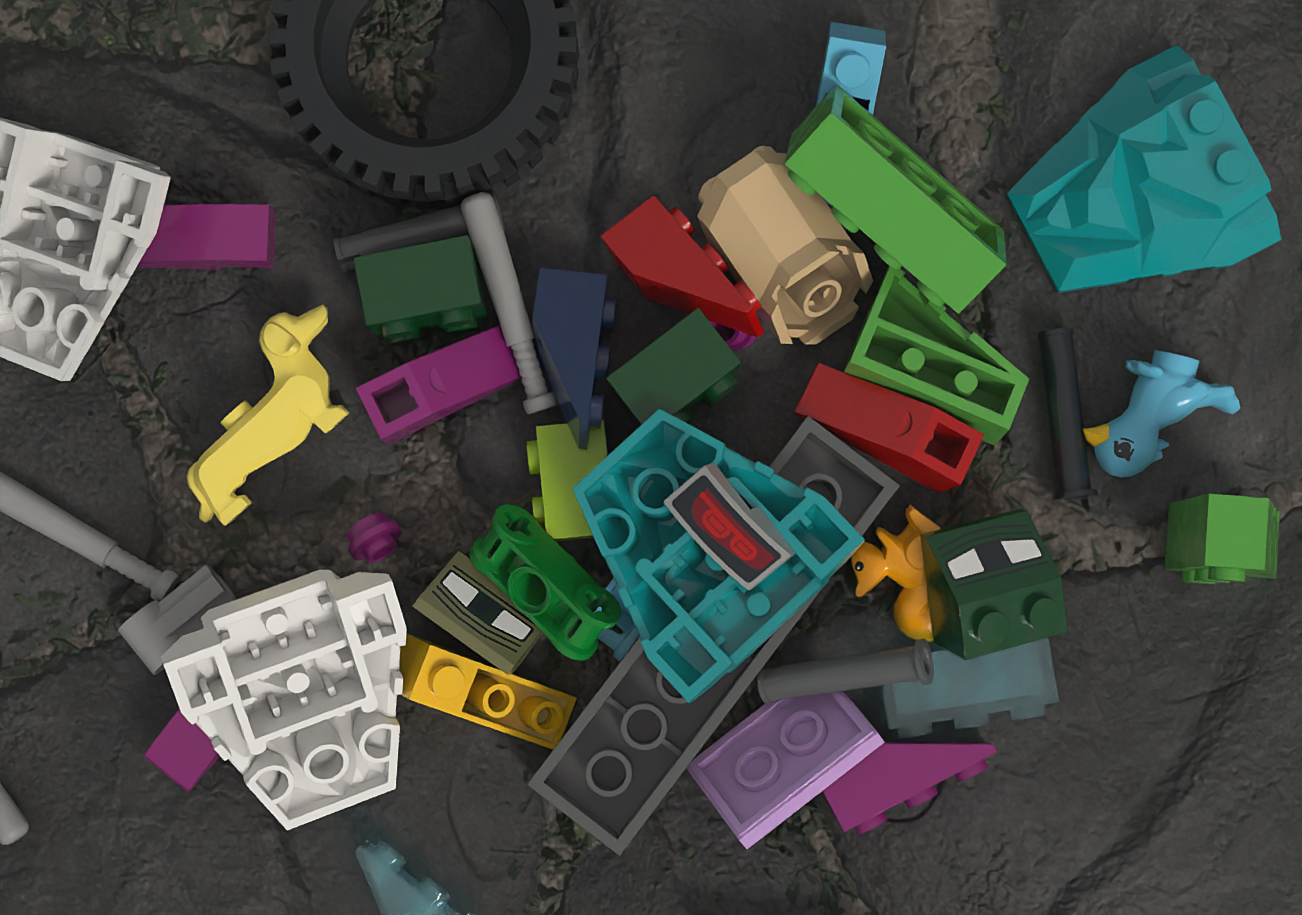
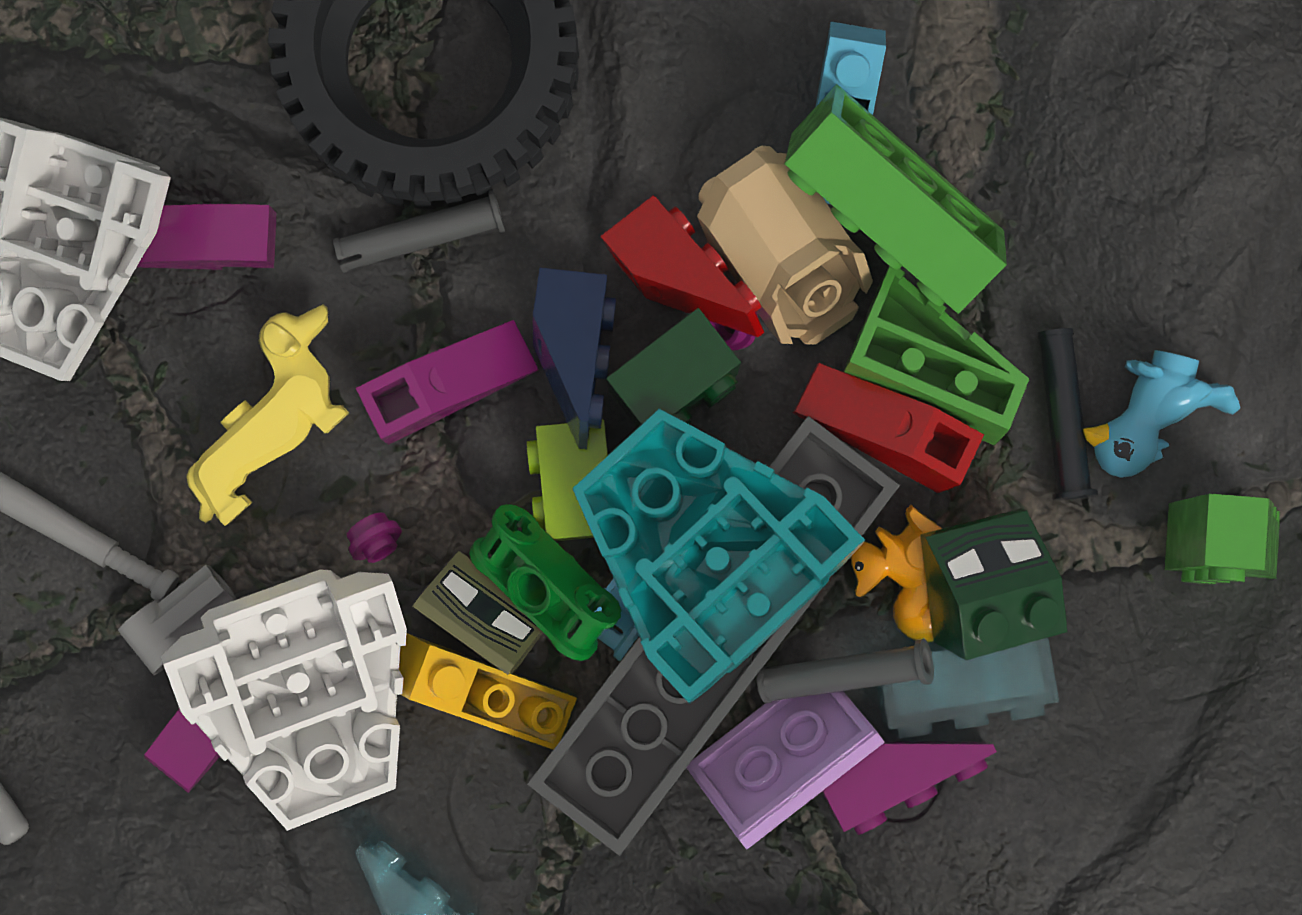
dark green brick [353,235,489,346] -> none
light grey piece [461,192,558,414] -> none
slope [663,462,795,590] -> none
teal wedge [1005,45,1282,293] -> none

